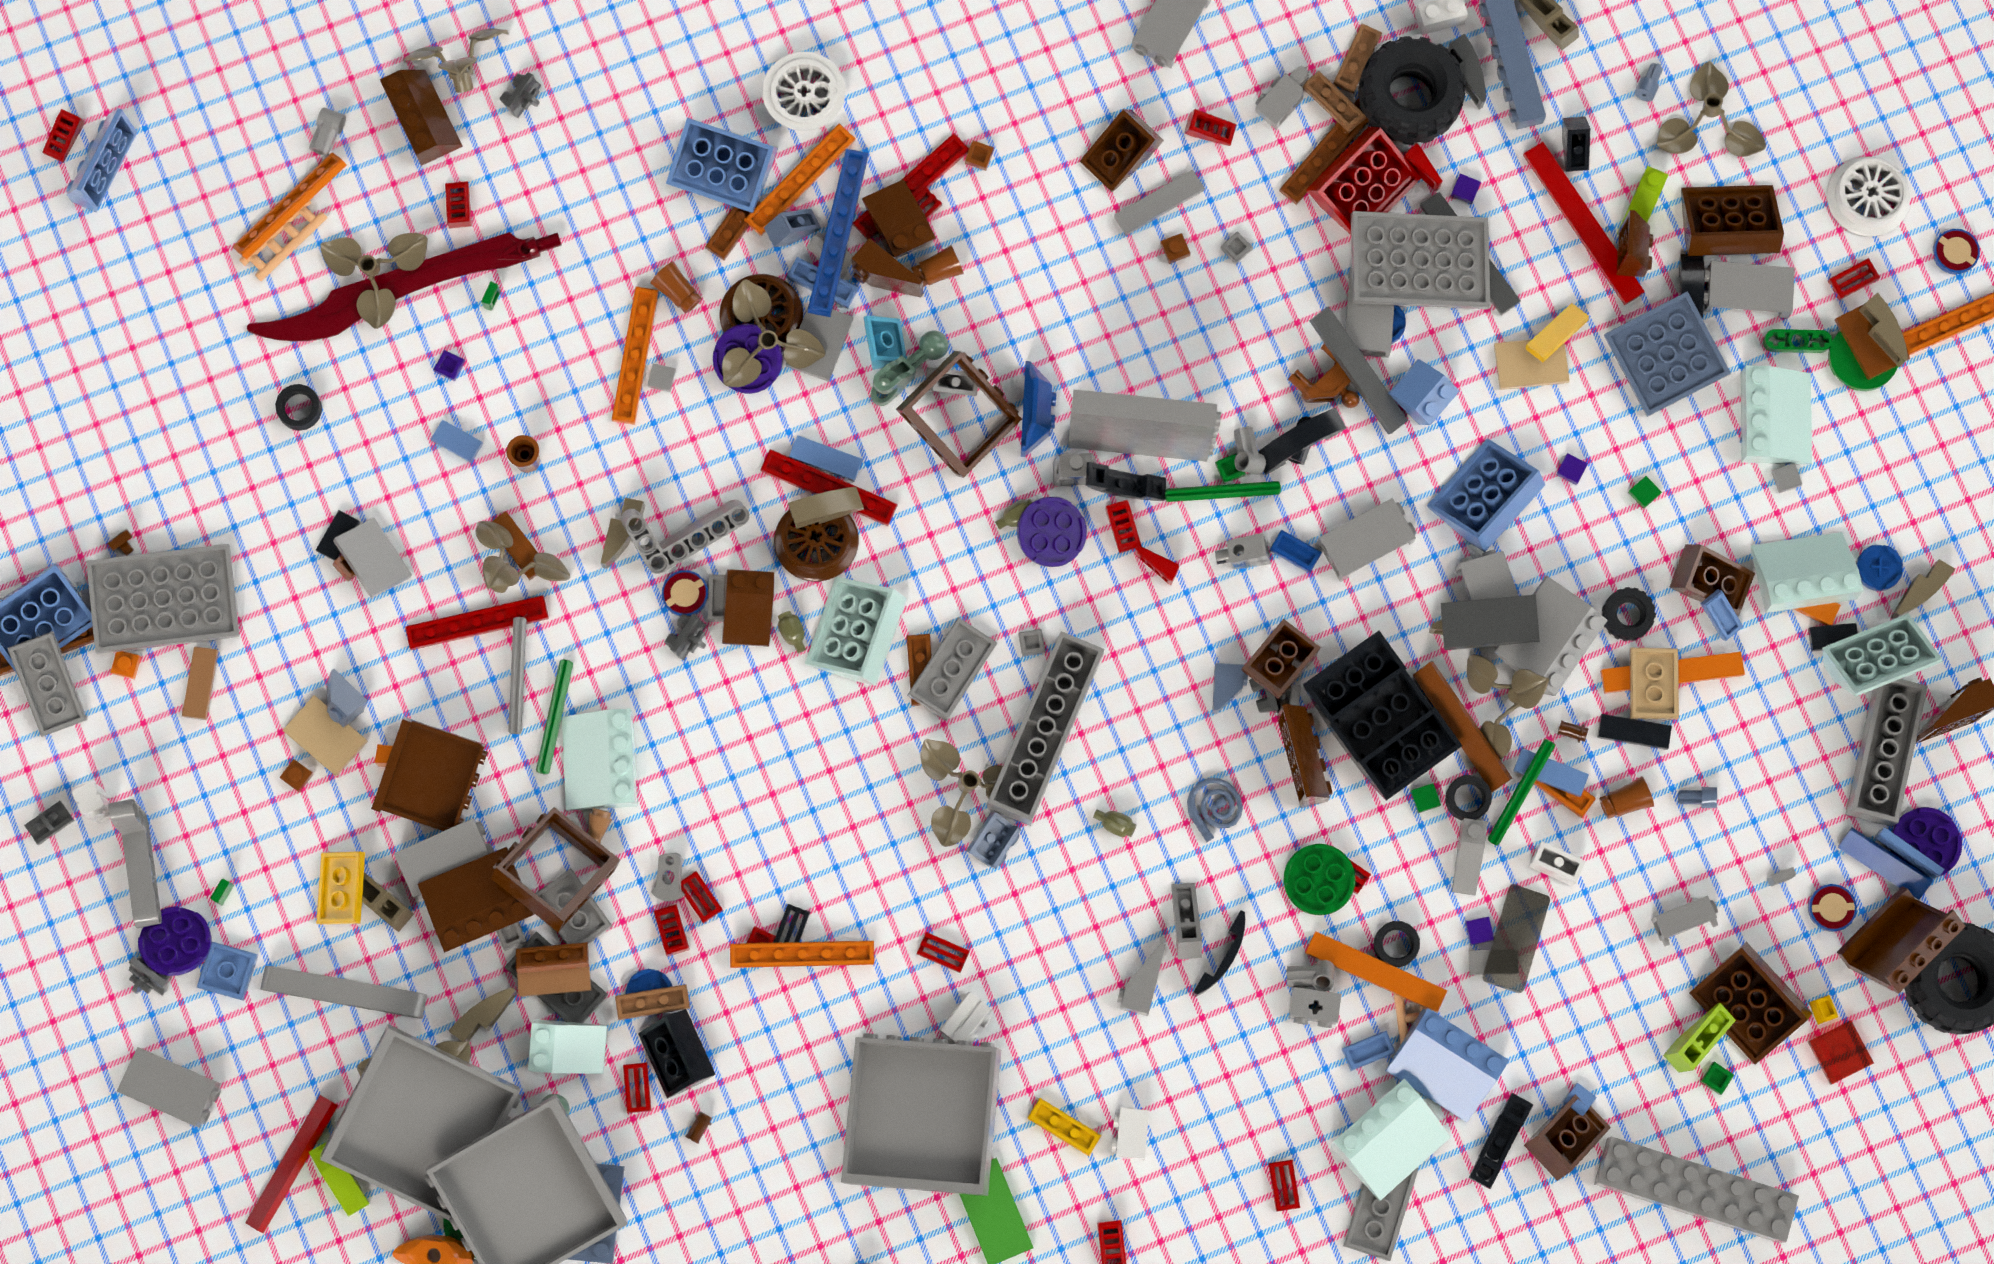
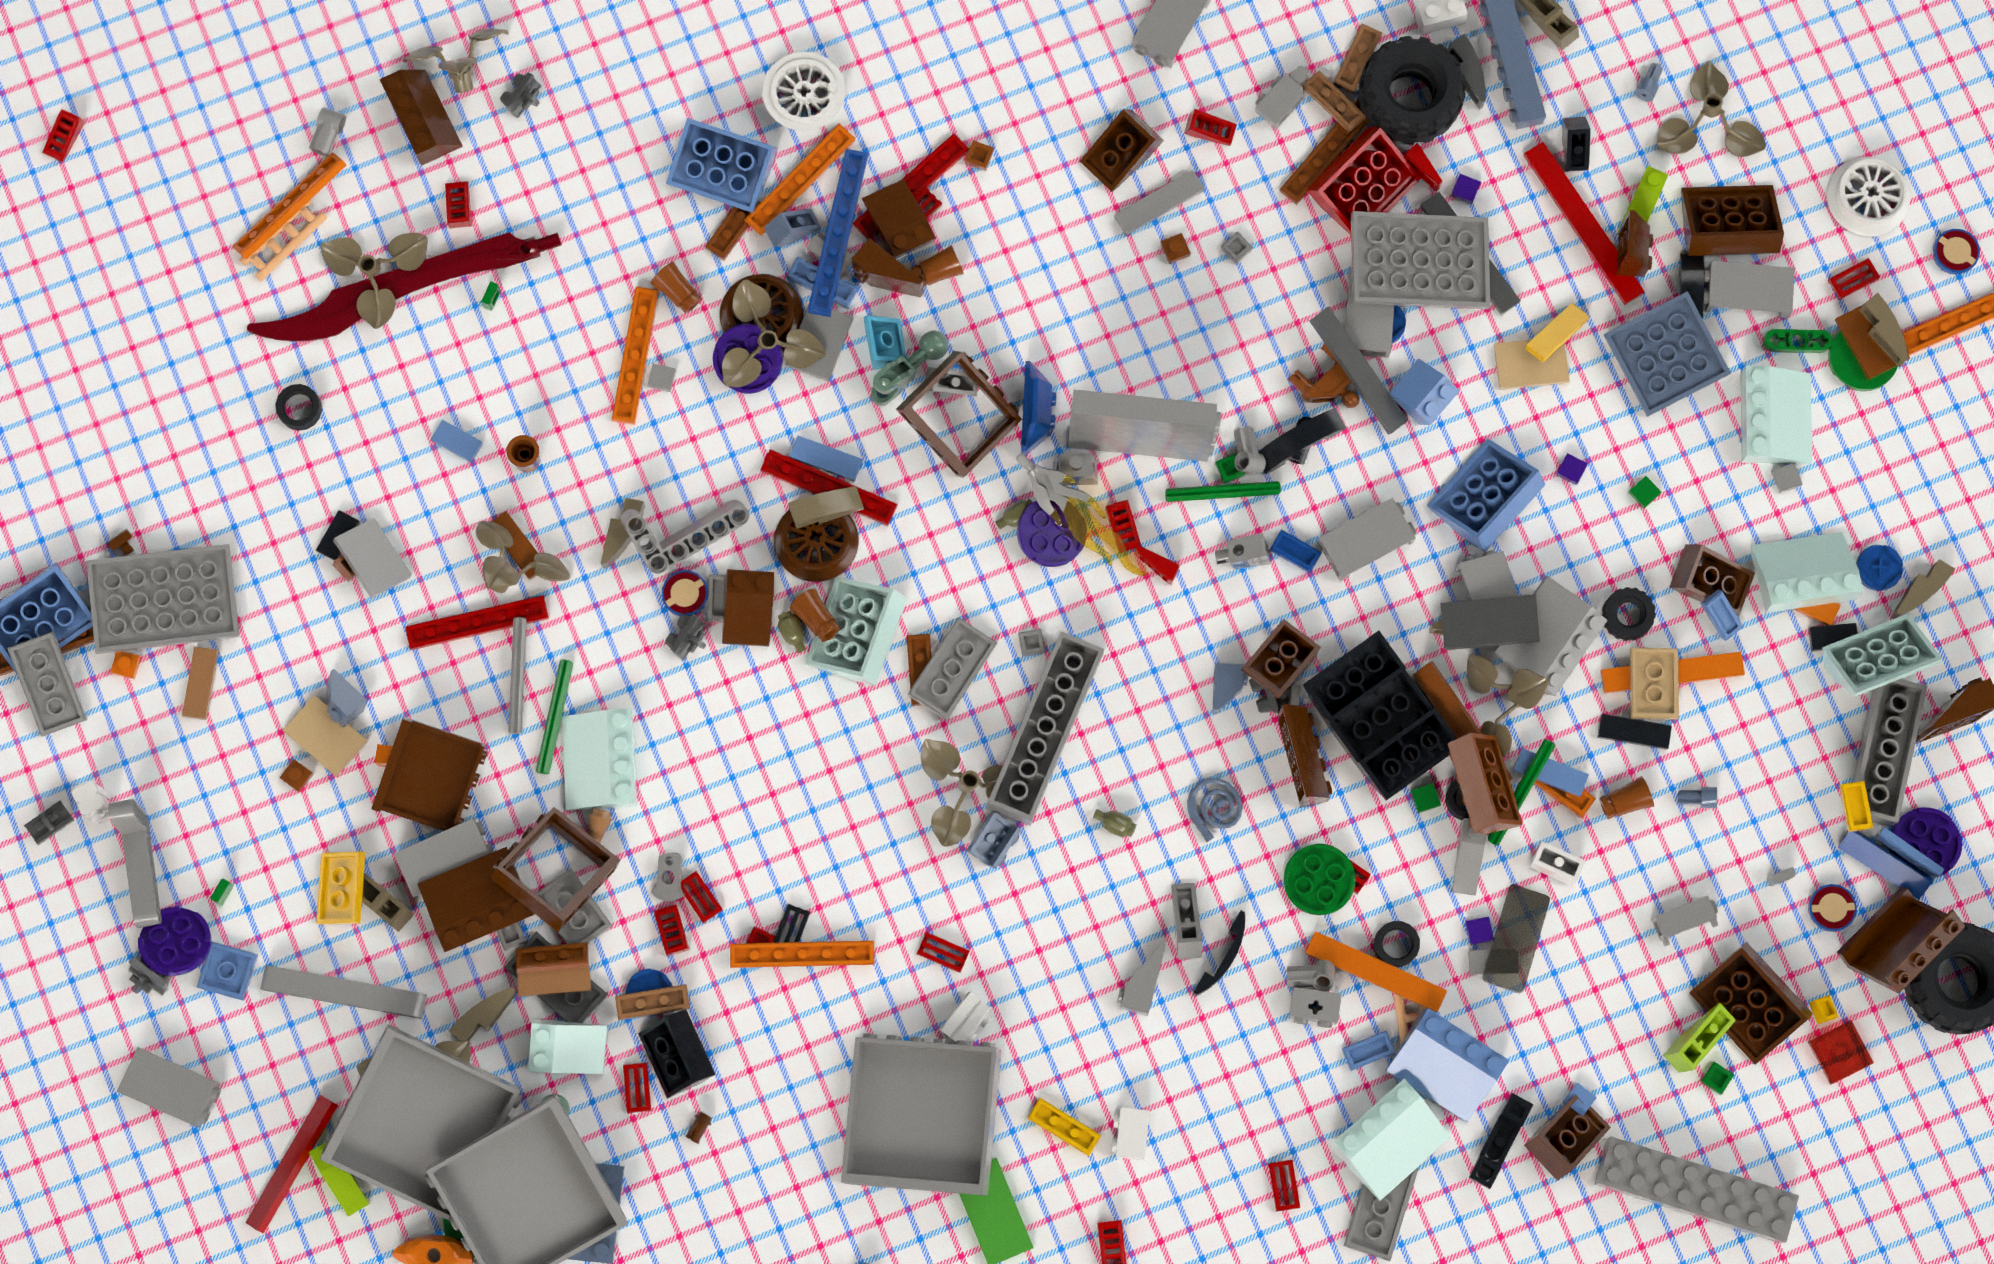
medium blue slope [66,108,138,213] -> none
dark purple tile [433,350,466,382] -> none
black slope [1086,462,1166,501] -> none
reddish brown pin [1557,720,1589,743] -> none
none -> dark orange plant [790,589,840,642]
none -> piece [1015,452,1147,576]
none -> dark orange slope [1448,733,1523,834]
none -> yellow tile [1839,781,1873,832]

